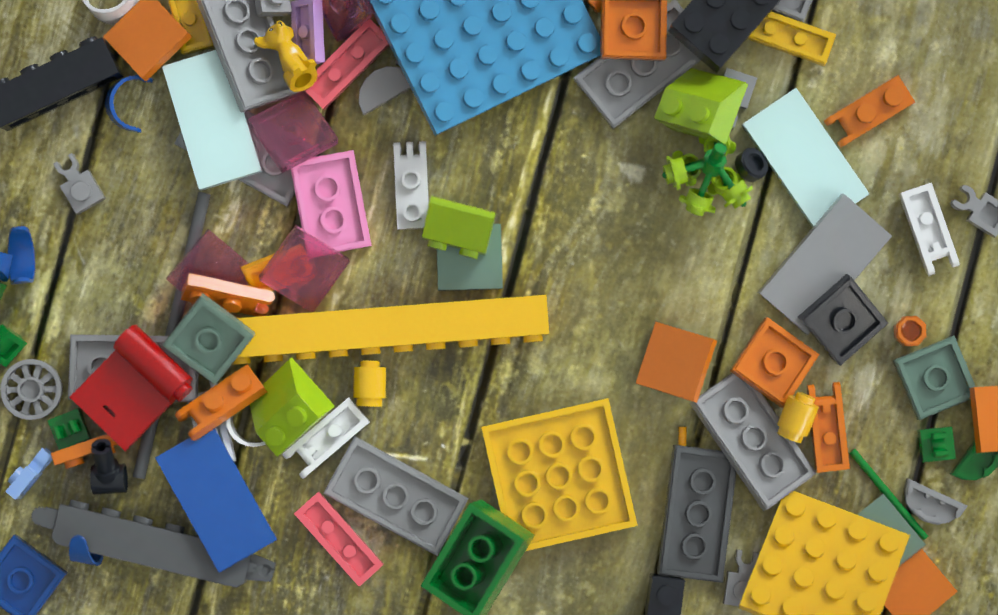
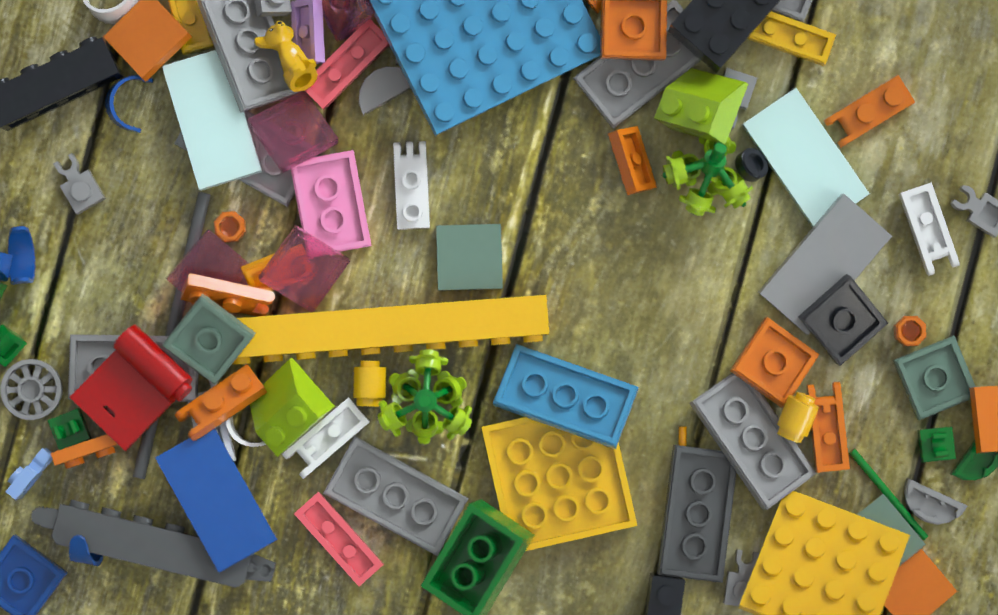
black pin [90,439,128,495] -> none
lime slope [422,196,496,259] -> none
orange tile [636,322,717,403] -> none
none -> orange tile [214,211,246,243]
none -> lime plant [378,349,472,444]
none -> dark azure tile [493,344,638,449]
none -> orange plate [608,126,657,196]

